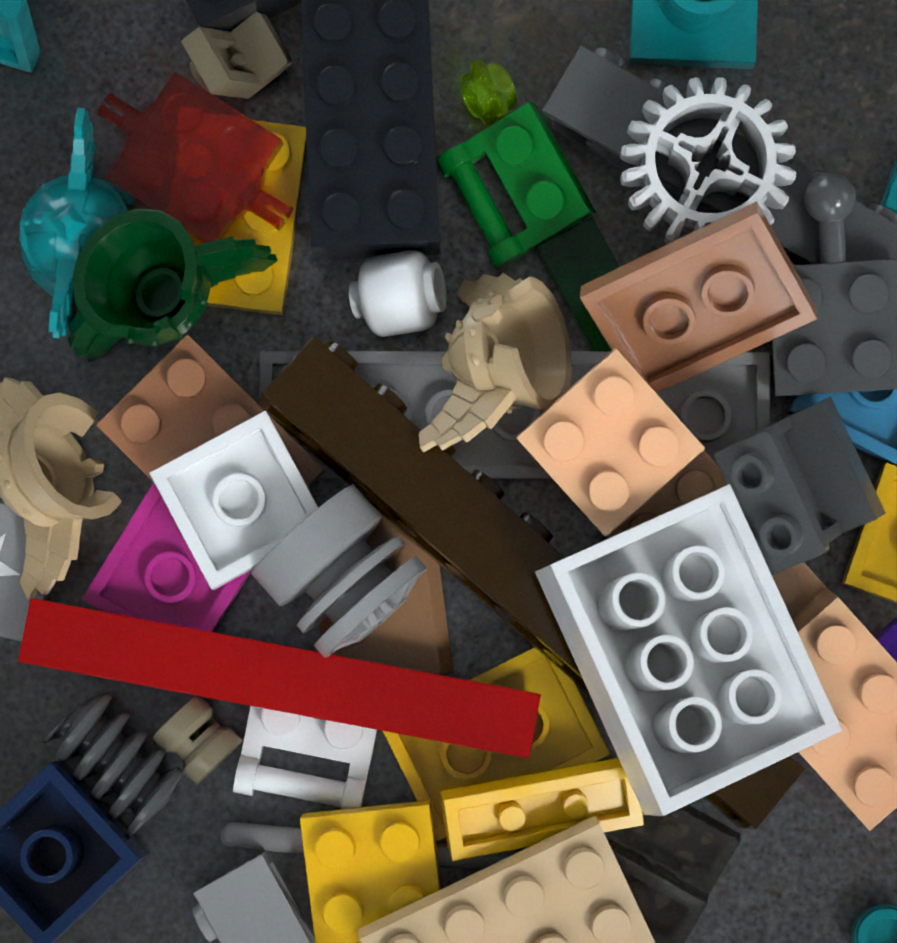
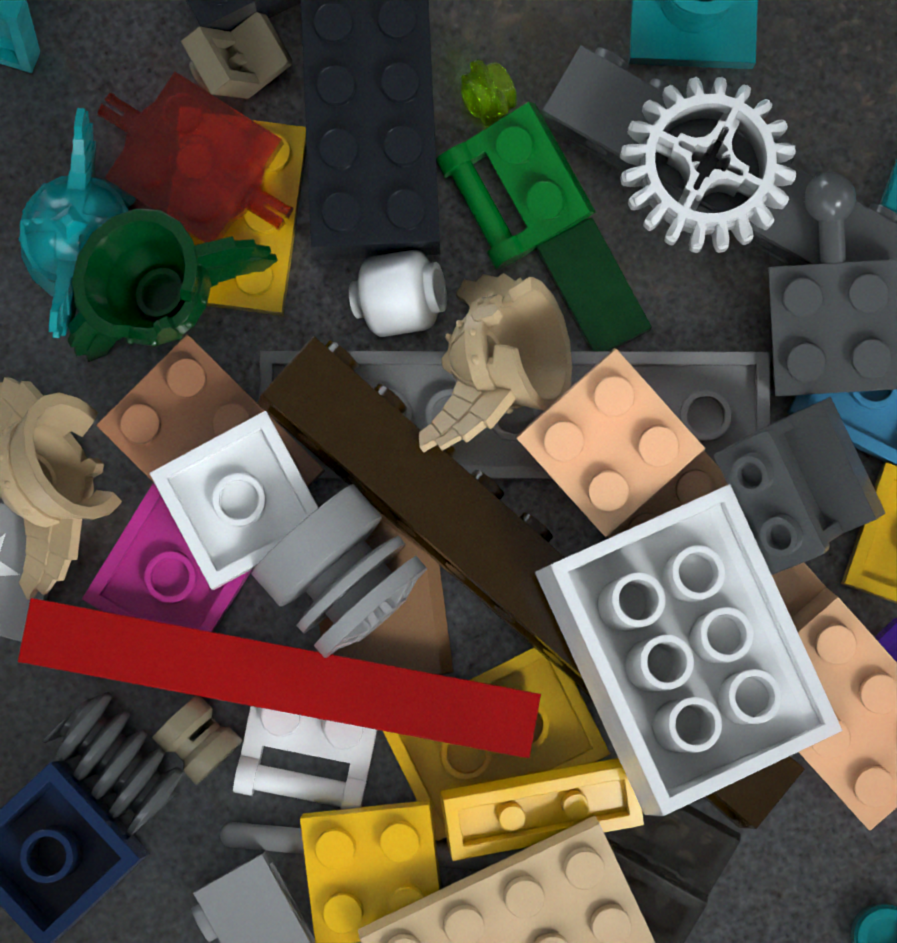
nougat plate [580,201,818,393] -> none

